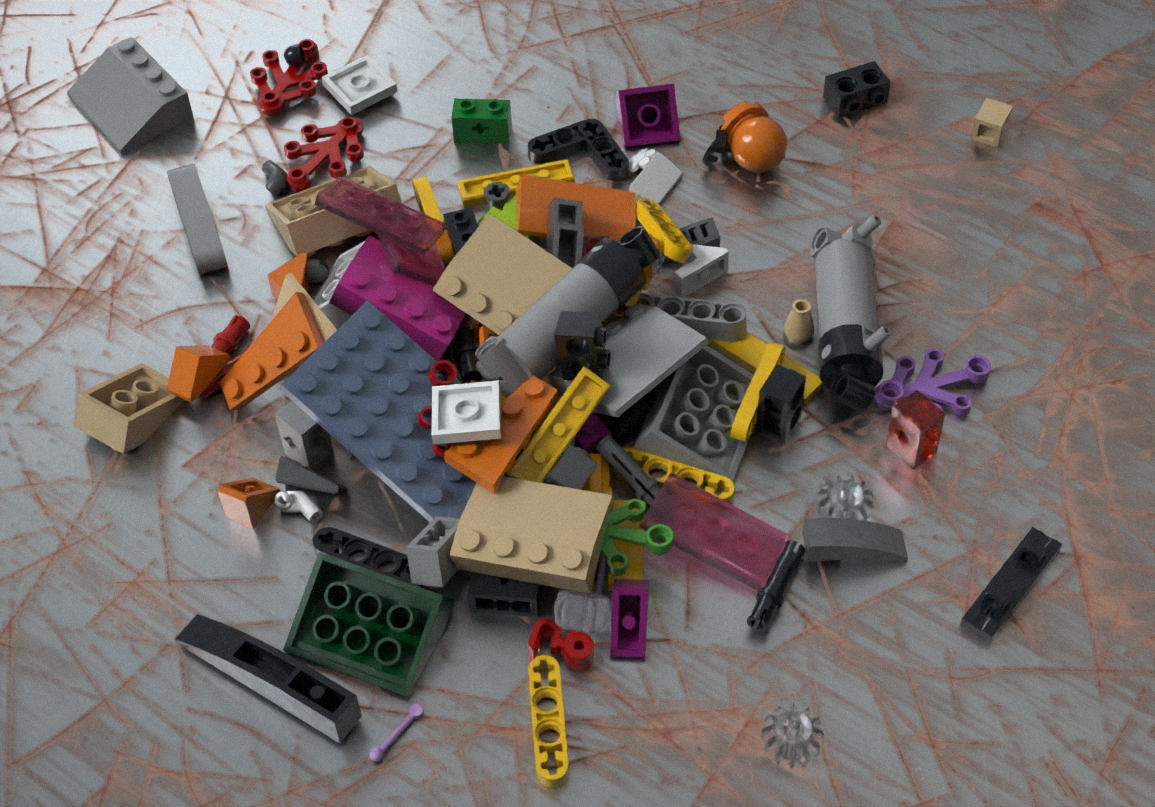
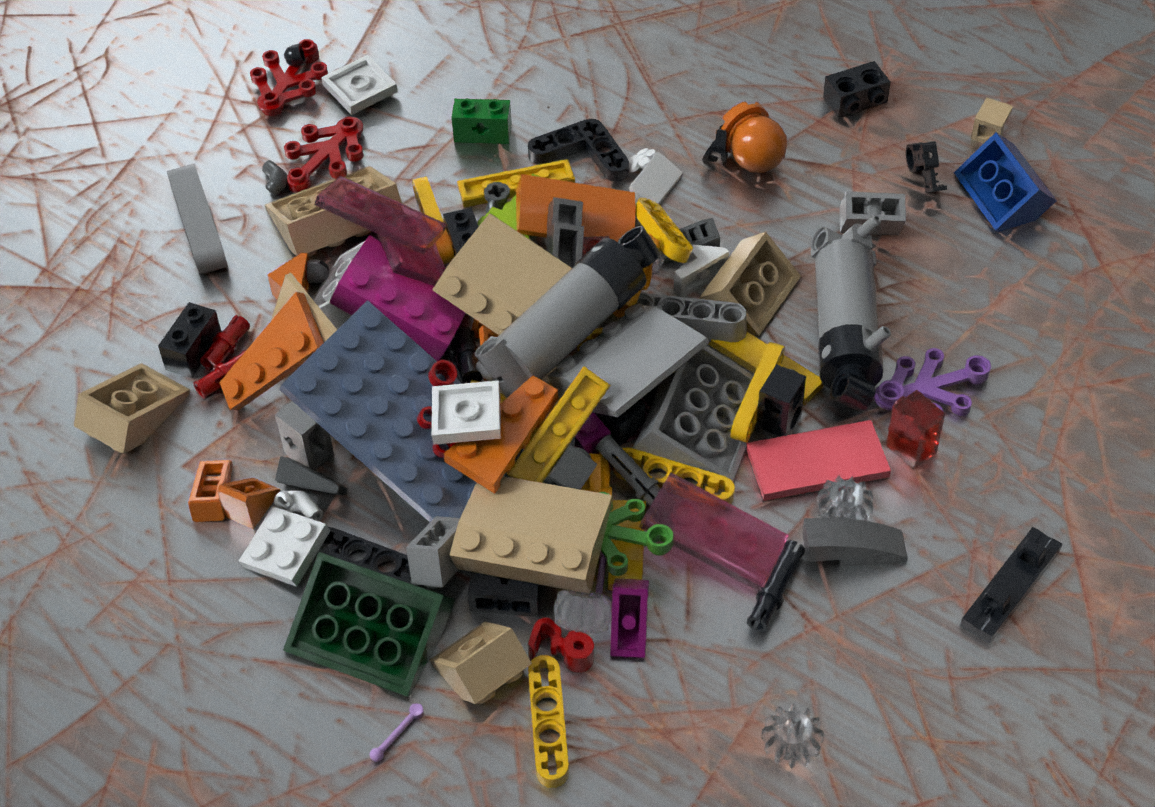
light grey slope [67,36,193,154] -> none
orange slope [167,345,231,403] -> none
black slope [175,614,362,743] -> none
black brick [554,311,611,380] -> none
magenta slope [615,83,681,147] -> none
tan cone [784,299,815,344] -> none
none -> black brick [158,302,222,378]
none -> orange slope [188,460,233,522]
none -> white plate [239,506,331,586]
none -> tan slope [429,621,532,704]
none -> tan slope [699,232,801,337]
none -> coral tile [746,420,891,501]
none -> light grey brick [839,191,906,235]
none -> black piece [905,141,947,193]
none -> blue slope [954,132,1057,232]

